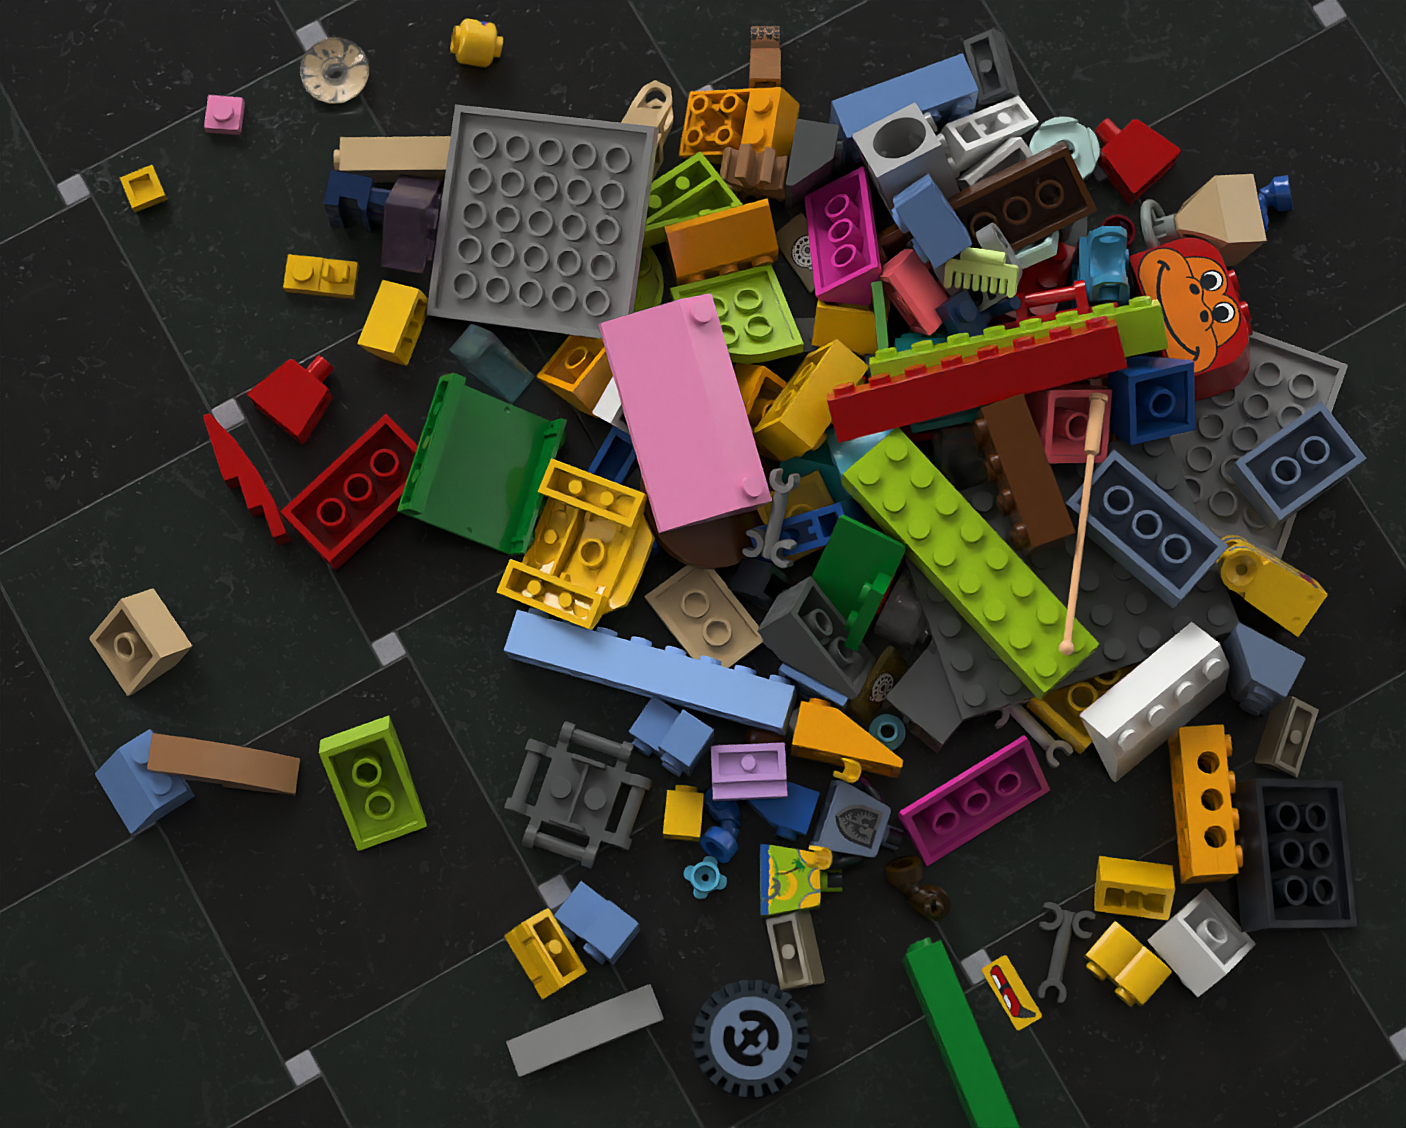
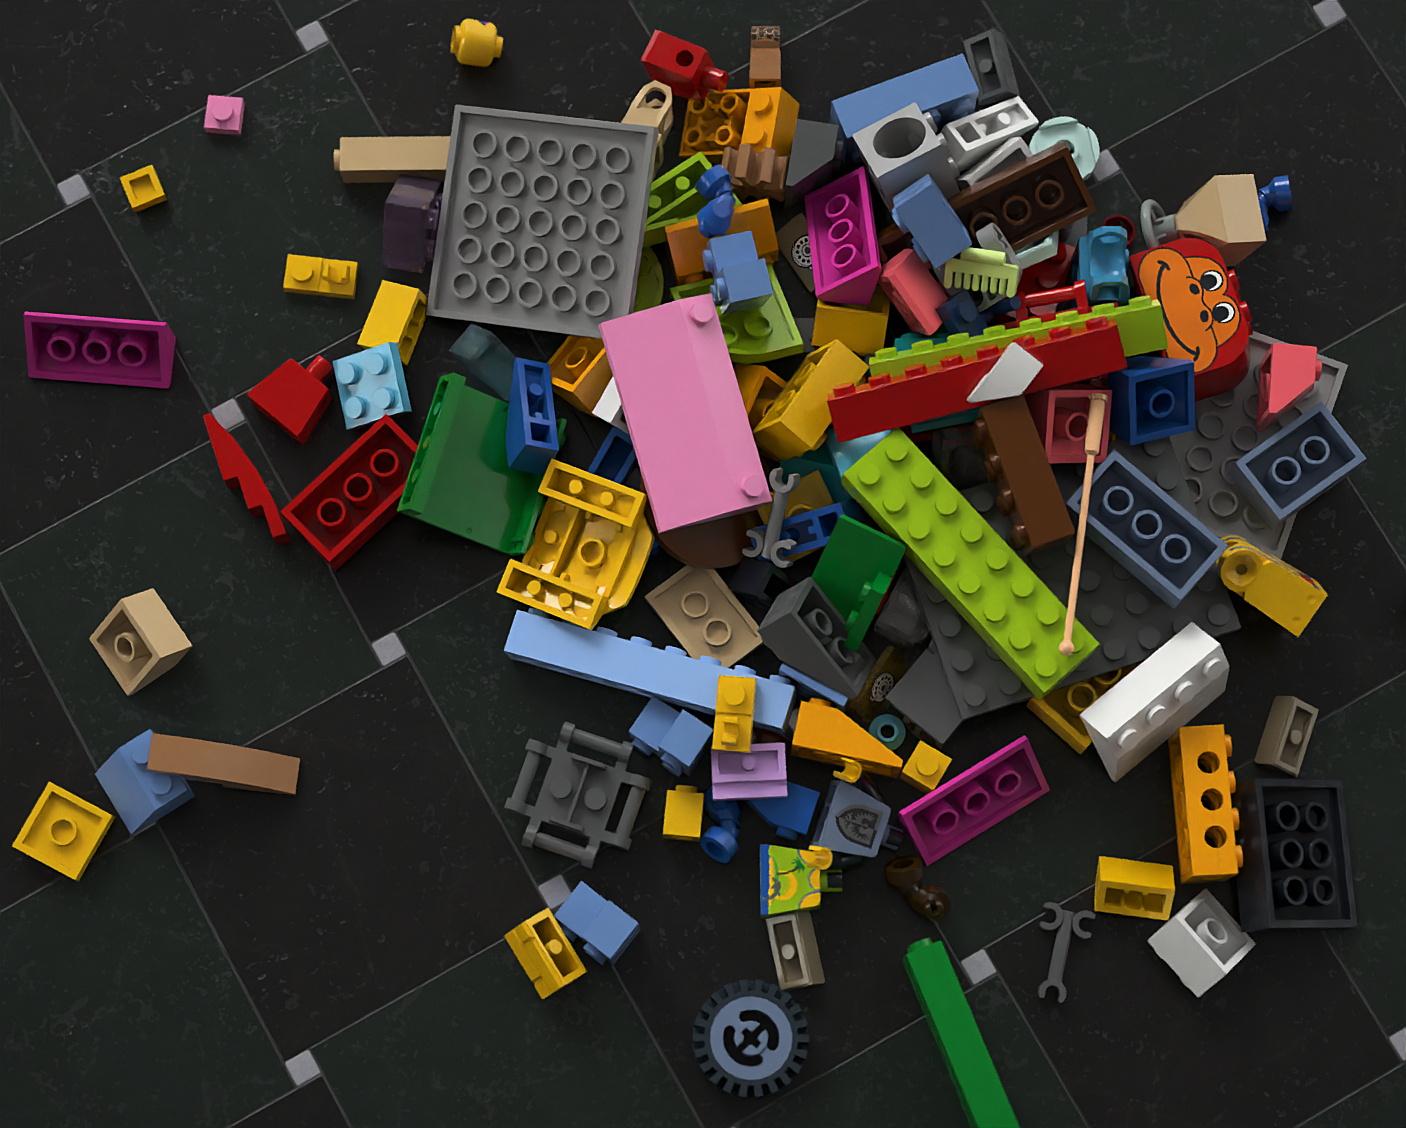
clear dish [300,37,369,103] -> none
lime slope [319,715,427,851] -> none
dark blue hips [324,170,395,232] -> none
light grey slope [506,984,664,1077] -> none
medium azure plate [684,856,727,899] -> none
bright green piece [871,281,889,350] -> none
yellow sticker [982,955,1042,1030] -> none
white bar [984,699,1073,769] -> none
yellow brick [1084,921,1172,1007] -> none
red torso [1094,118,1182,206] -> none
sand blue slope [1220,623,1306,716] -> none
none -> yellow plate [12,782,115,882]
none -> dark pink slope [23,312,176,388]
none -> medium azure plate [332,342,412,430]
none -> blue slope [505,357,559,474]
none -> red torso [641,29,729,102]
none -> blue arm [695,165,736,238]
none -> medium blue brick [702,230,773,315]
none -> yellow plate [712,675,757,753]
none -> yellow brick [899,740,952,794]
none -> white slope [967,342,1043,403]
none -> coral slope [1255,343,1322,433]

